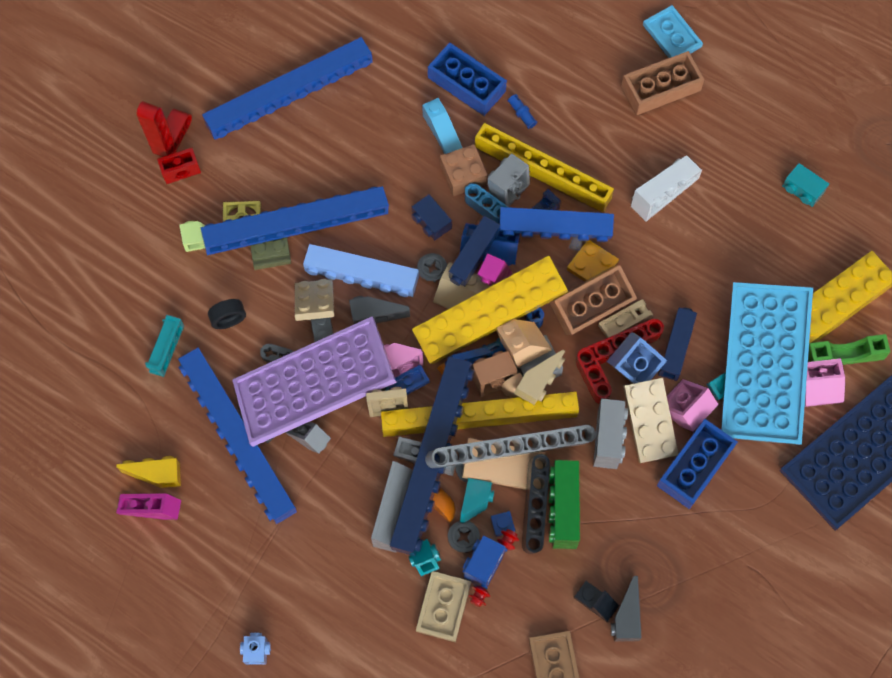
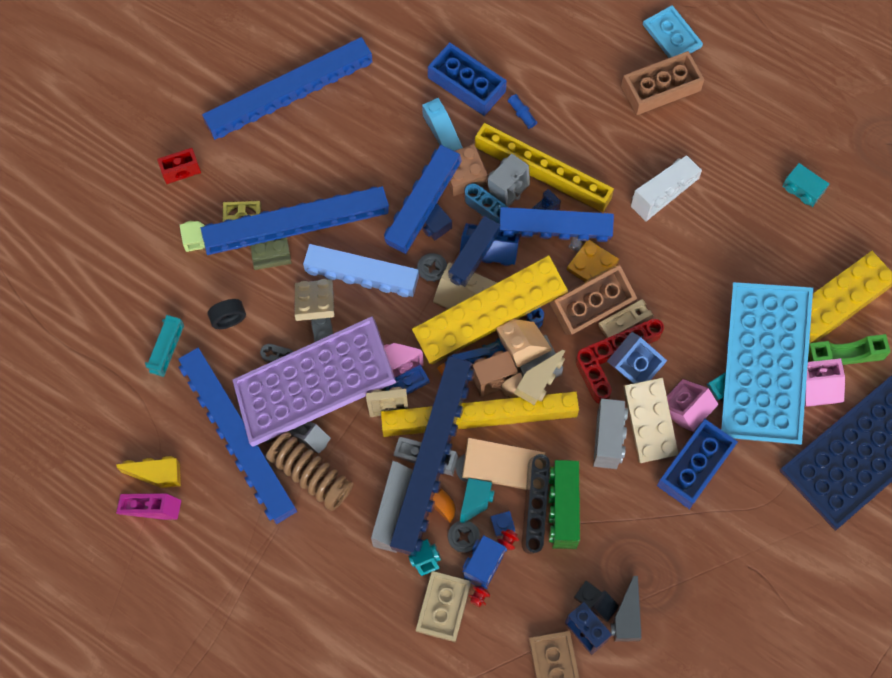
red beam [137,101,192,157] -> none
light blue brick [240,633,271,665] -> none
dark grey slope [349,296,410,324] -> none
light grey beam [425,425,596,468] -> none
dark pink slope [478,254,512,286] -> none
dark blue brick [658,308,697,381] -> none
none -> medium nougat piece [266,431,354,511]
none -> blue brick [384,145,462,254]
none -> dark blue window [565,602,612,655]

